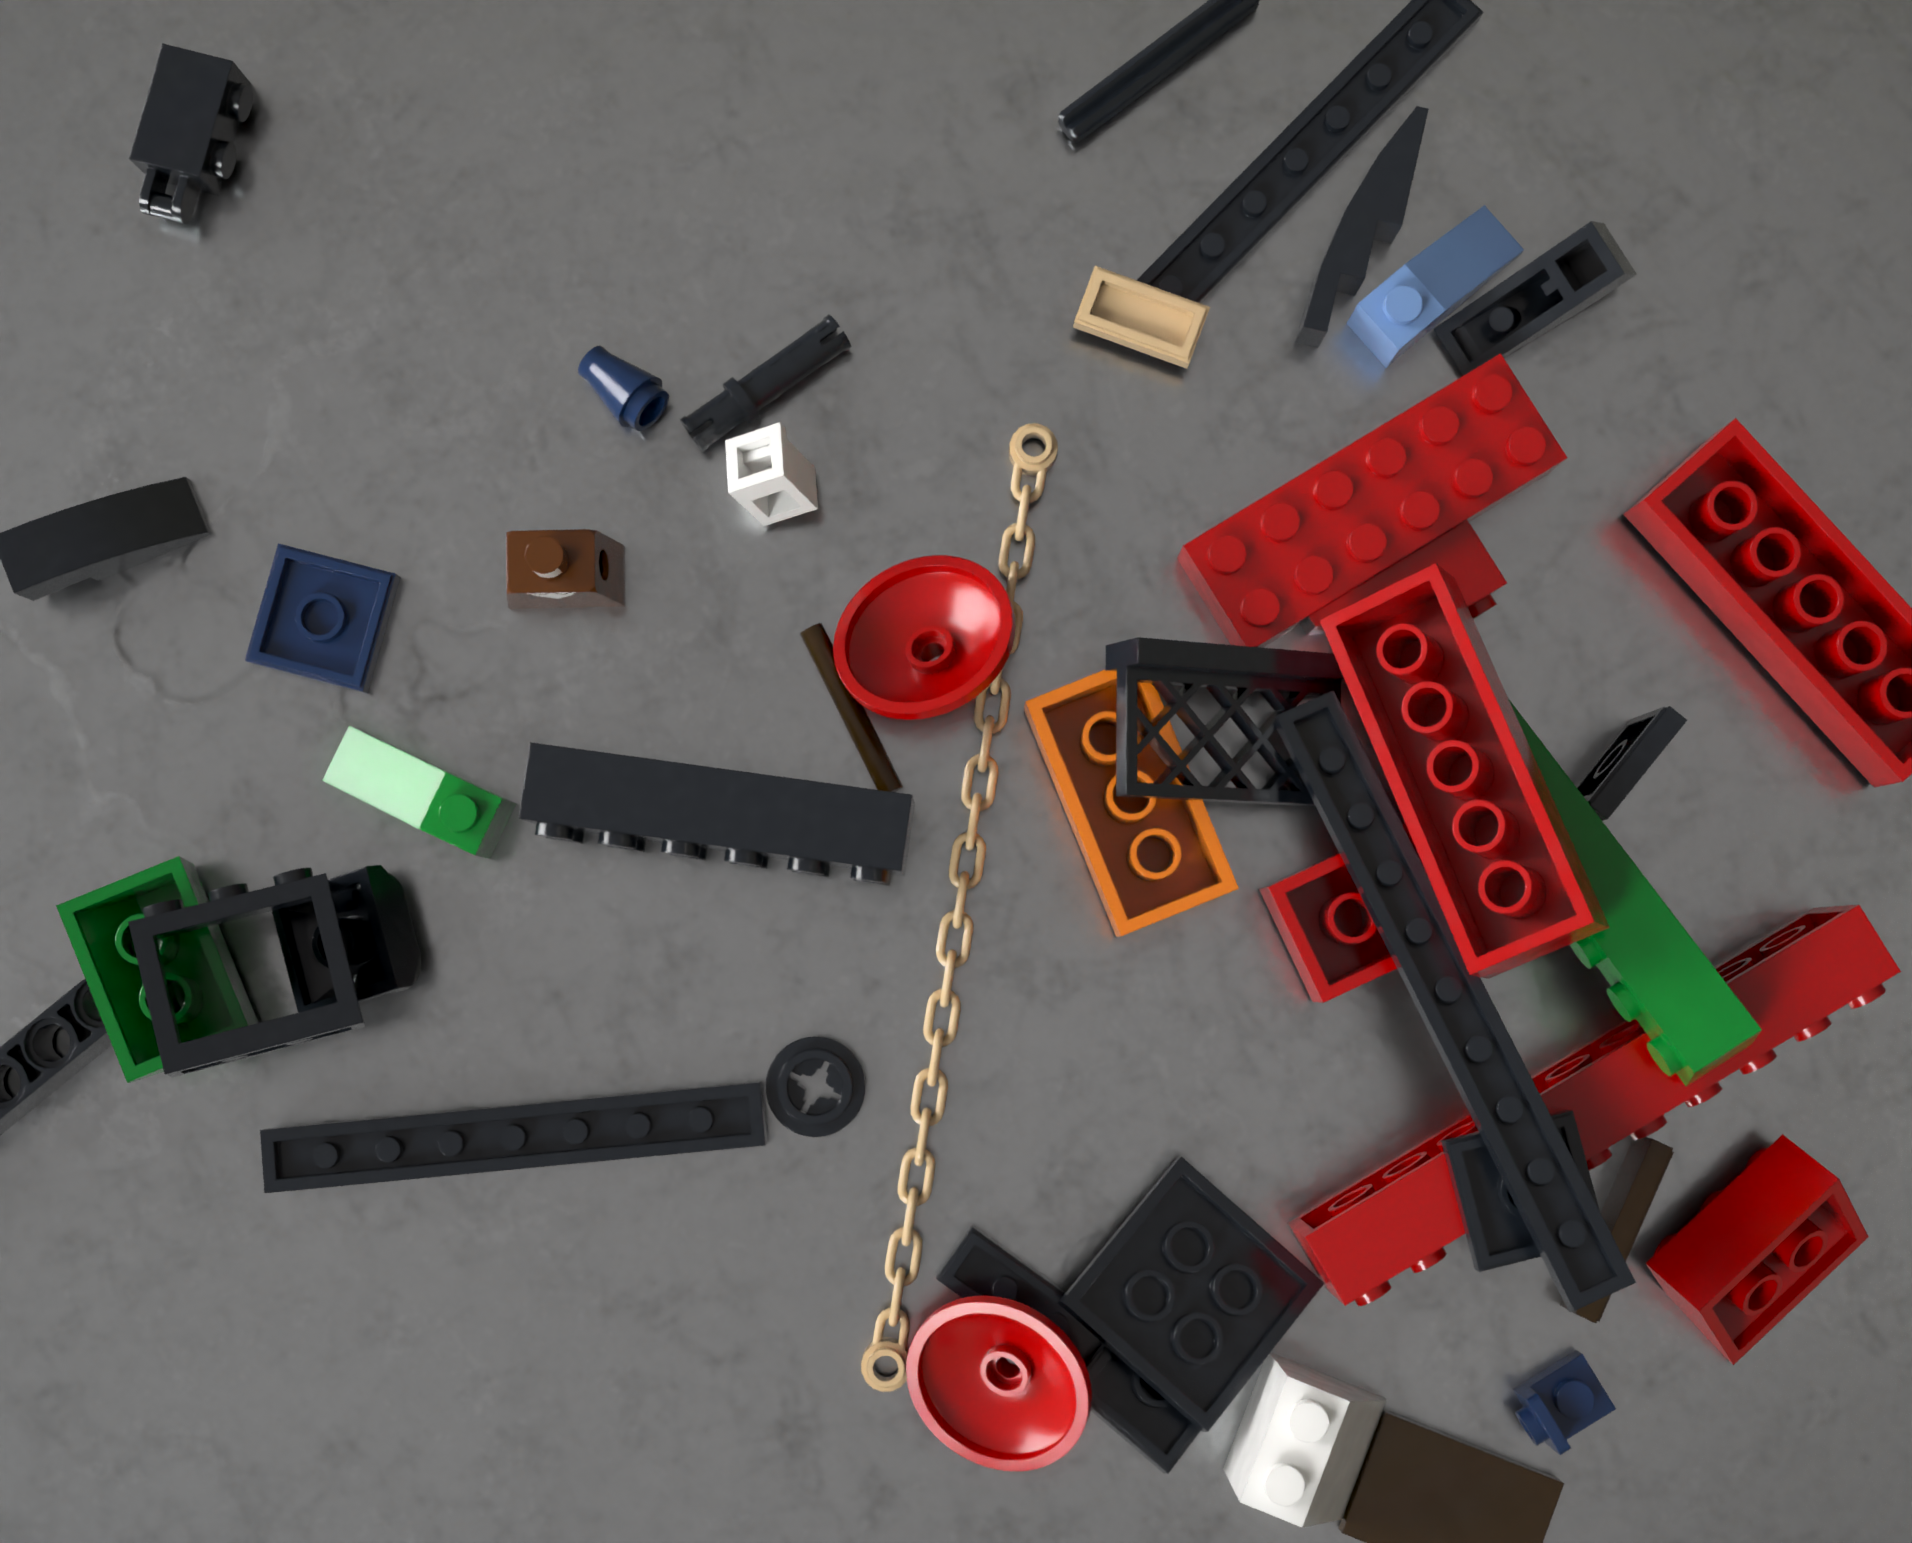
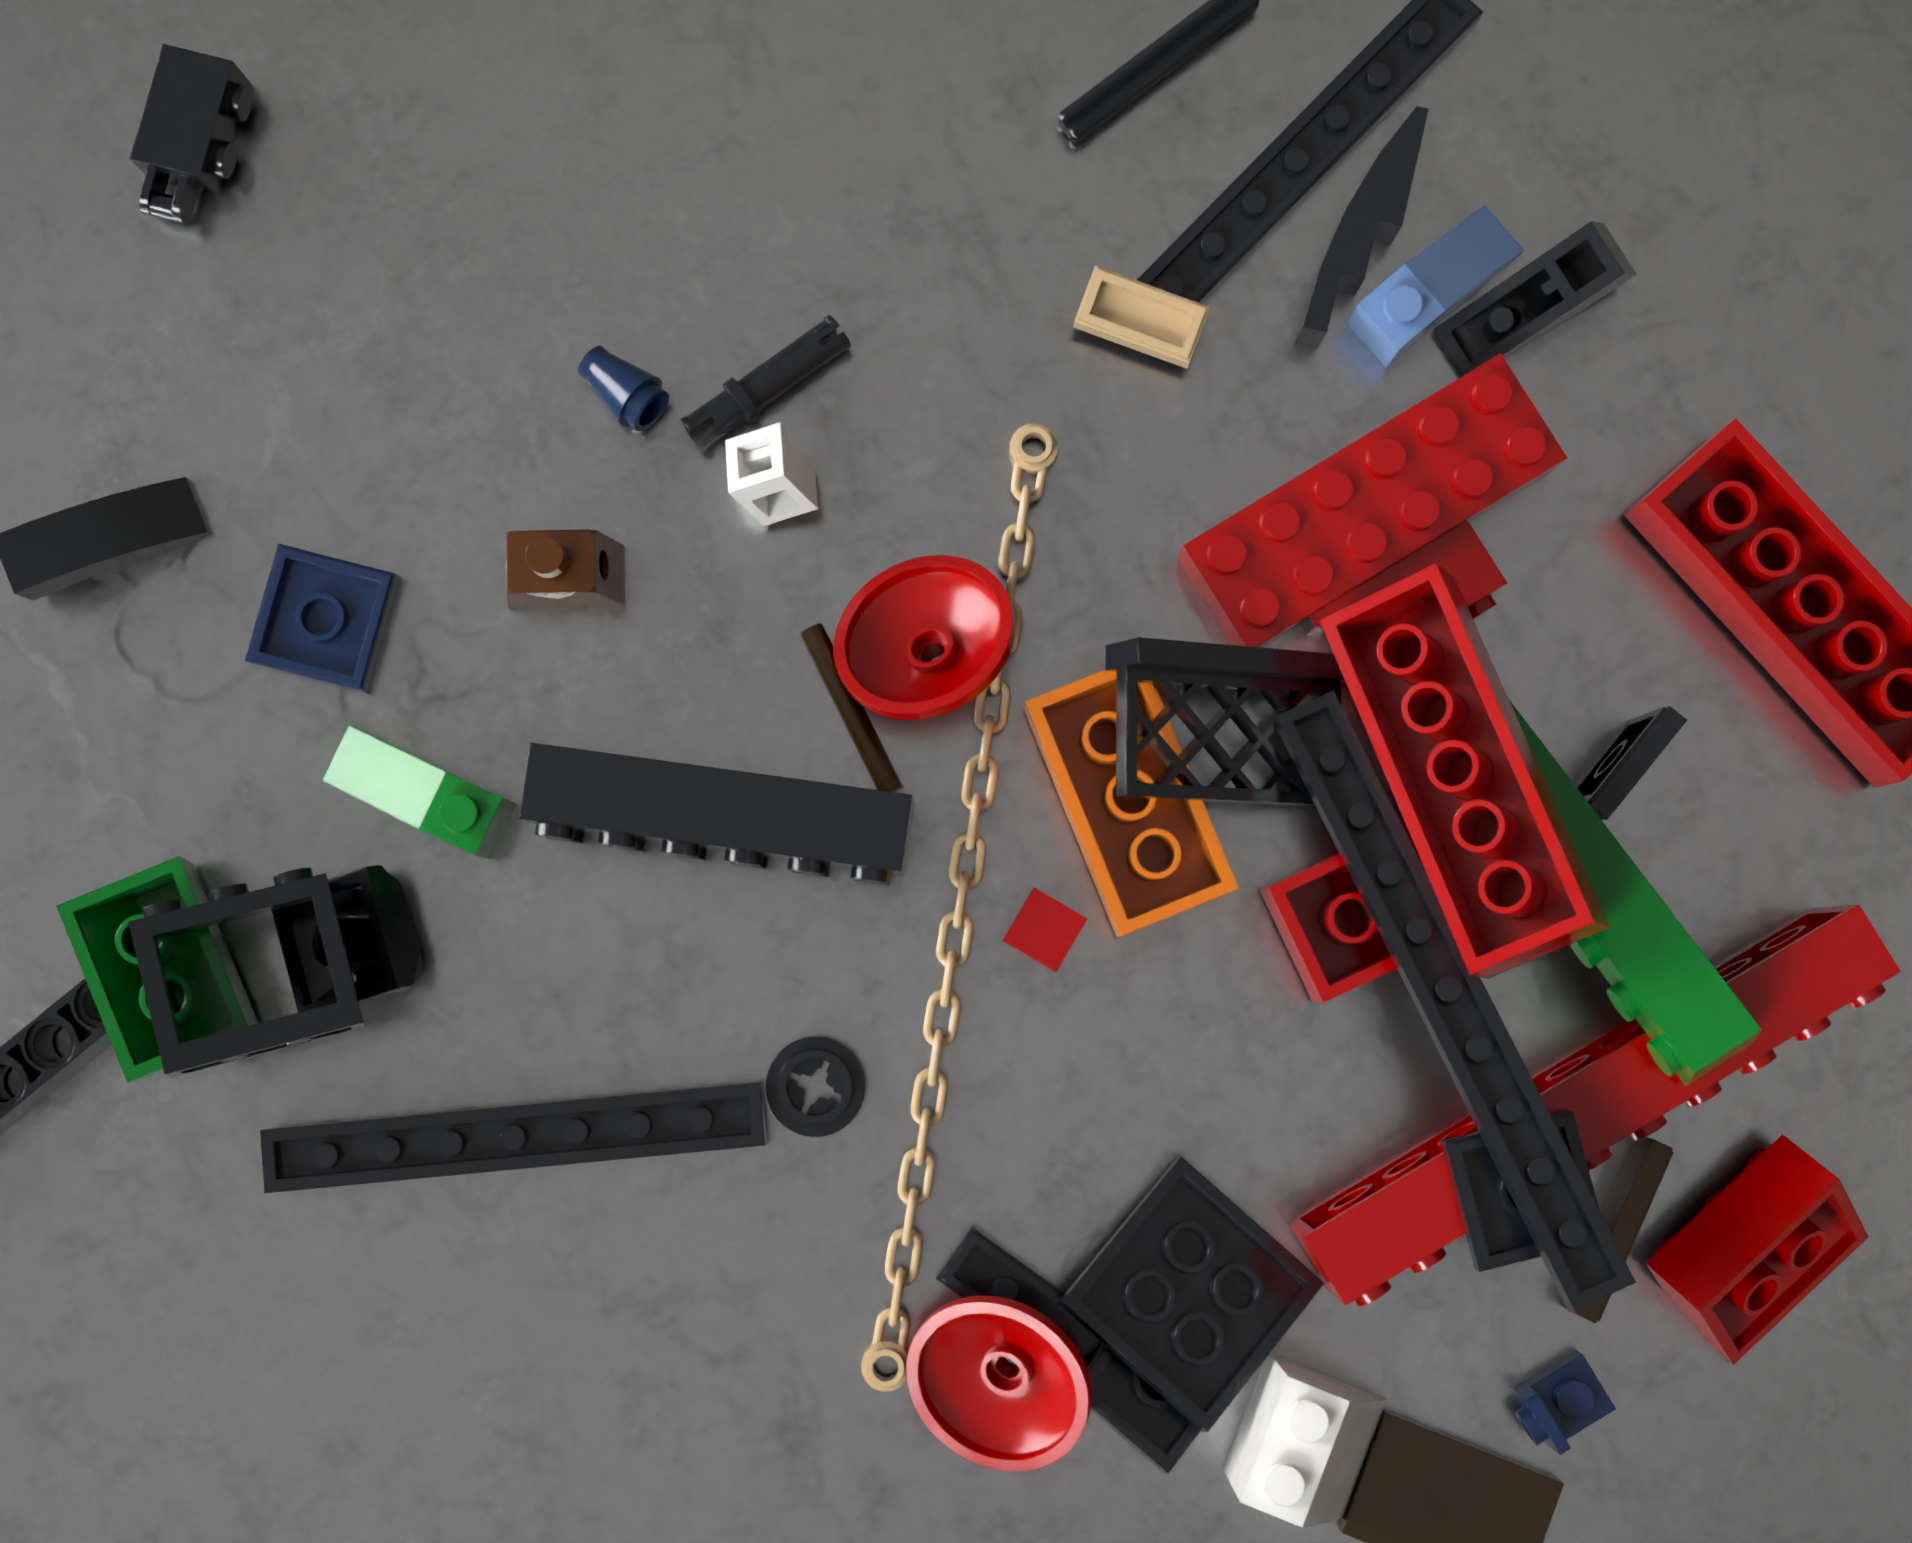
none -> red tile [1003,887,1087,972]

